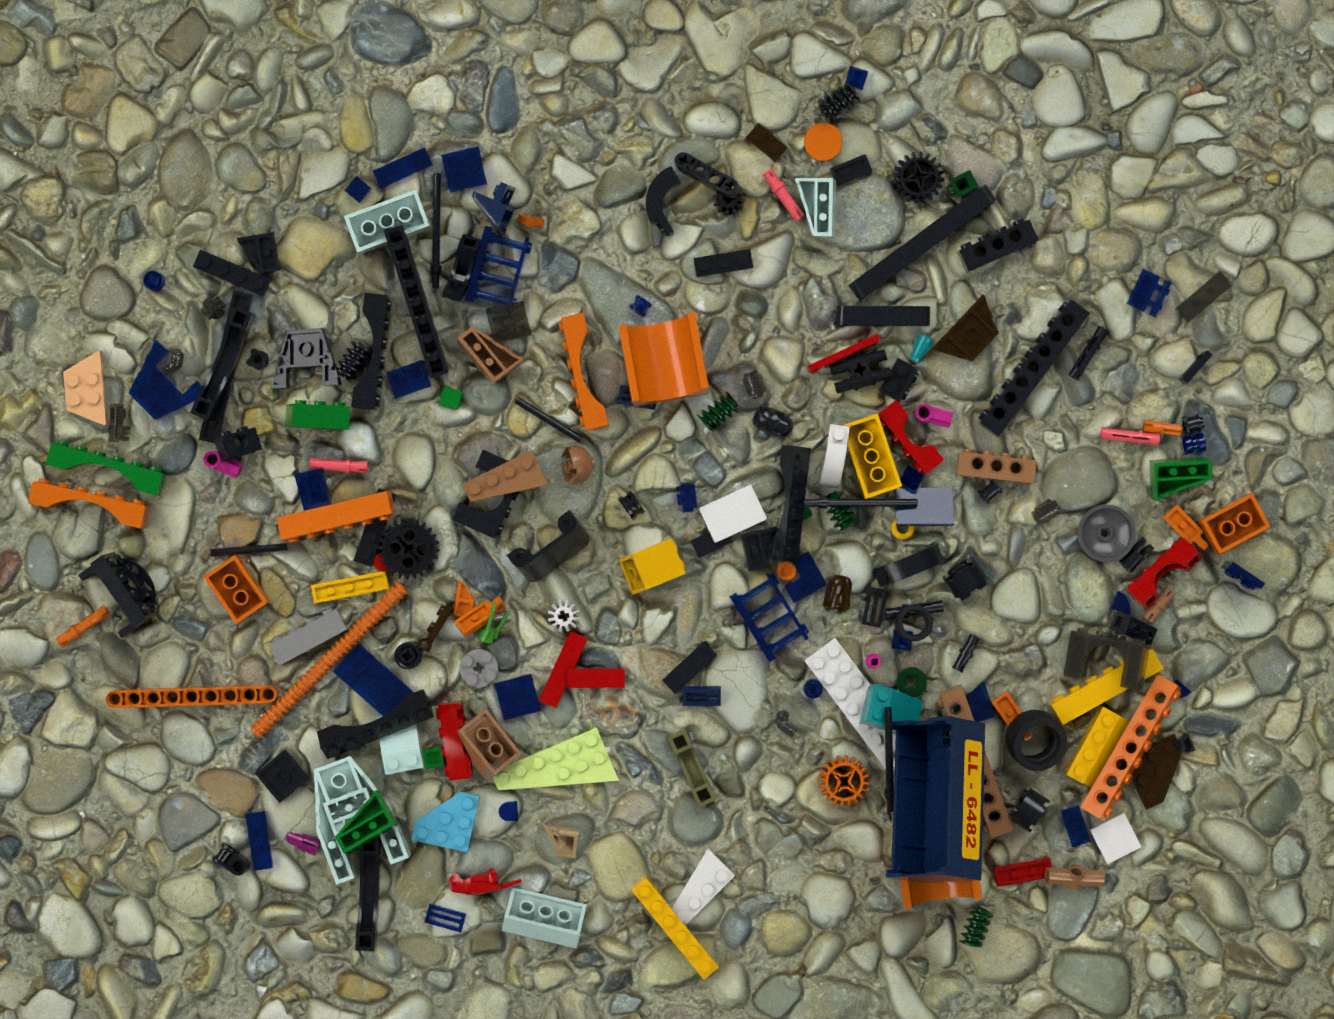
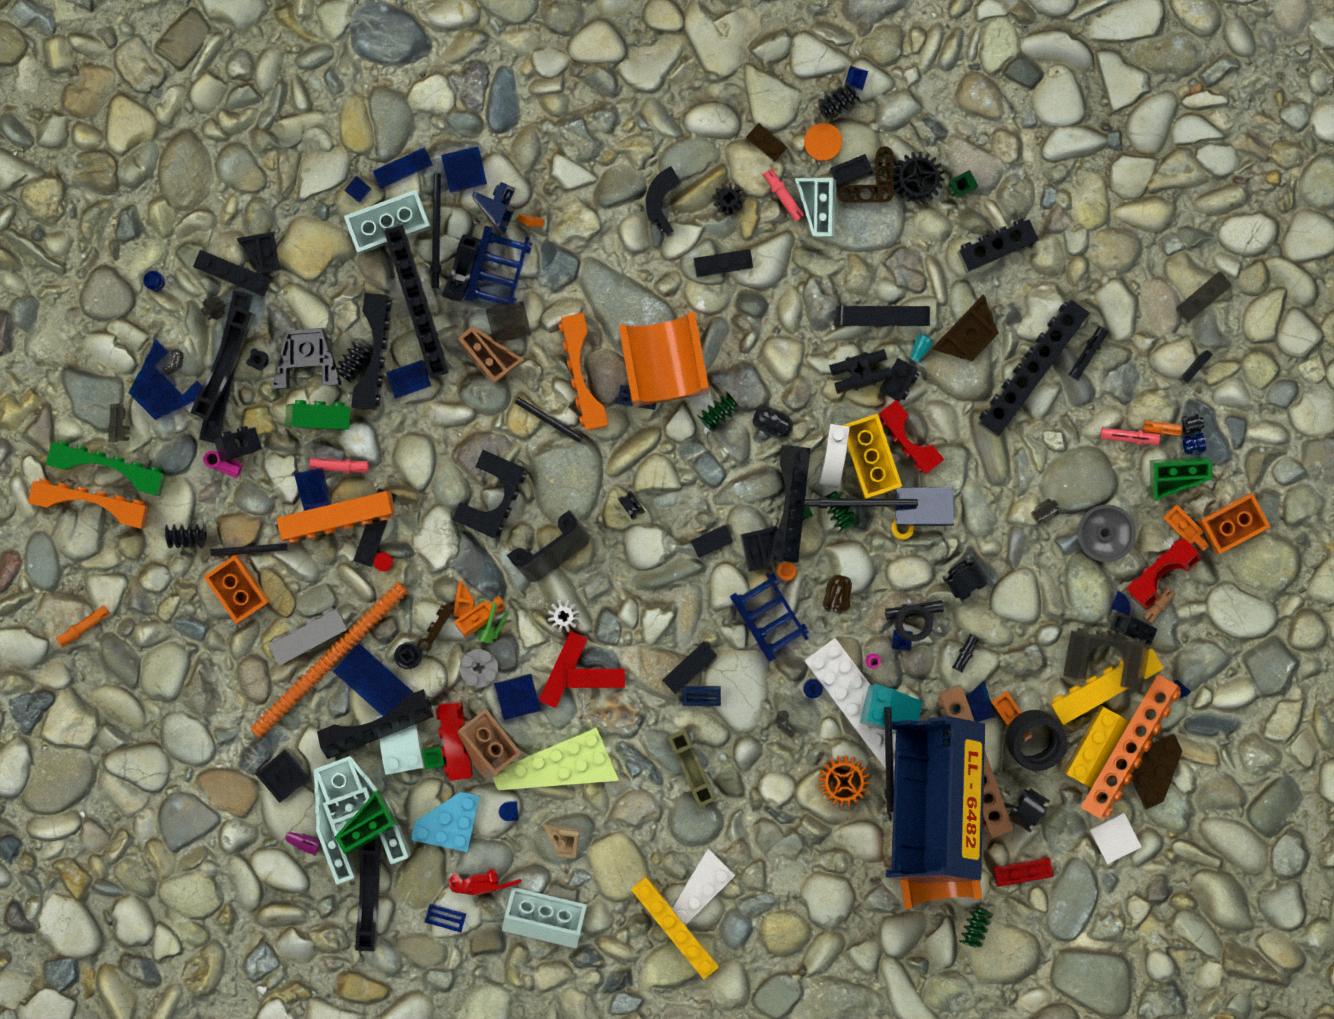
light nougat wing [63,351,108,425] -> none
black piece [78,552,158,638] -> none
orange beam [106,685,280,708] -> none
black piece [212,842,250,876] -> none
clear blue tile [245,810,274,871] -> none
yellow tile [310,571,390,604] -> none
black gear [377,518,440,580] -> none
green tile [439,386,463,410] -> none
medium nougat wing [462,450,549,502] -> none
medium nougat cylinder [561,446,595,485] -> none
yellow slope [618,538,686,595] -> none
clear blue wheel [629,295,652,318] -> none
black beam [674,152,739,198] -> none
clear blue brick [676,484,697,513] -> none
white tile [699,485,767,543] -> none
clear smoke brick [743,370,767,400] -> none
clear blue plate [784,551,827,603] -> none
red tile [807,334,880,373] -> none
black beam [848,184,997,301] -> none
black tile [861,587,888,628] -> none
black arch [873,544,944,587] -> none
dark green gear [896,667,927,698] -> none
clear blue plate [900,465,924,491] -> none
dark pink piece [913,404,953,428] -> none
medium nougat brick [955,449,1037,484] -> none
black bush [977,479,1003,504] -> none
medium nougat piece [1044,864,1105,890] -> none
clear blue plate [1060,805,1091,847] -> none
black hinge [1119,537,1154,573] -> none
clear blue plate [1126,269,1172,318] -> none
black tile [1173,733,1195,753] -> none
clear blue tile [1221,561,1265,591] -> none
none -> black piece [165,524,207,548]
none -> dark brown beam [838,146,894,203]

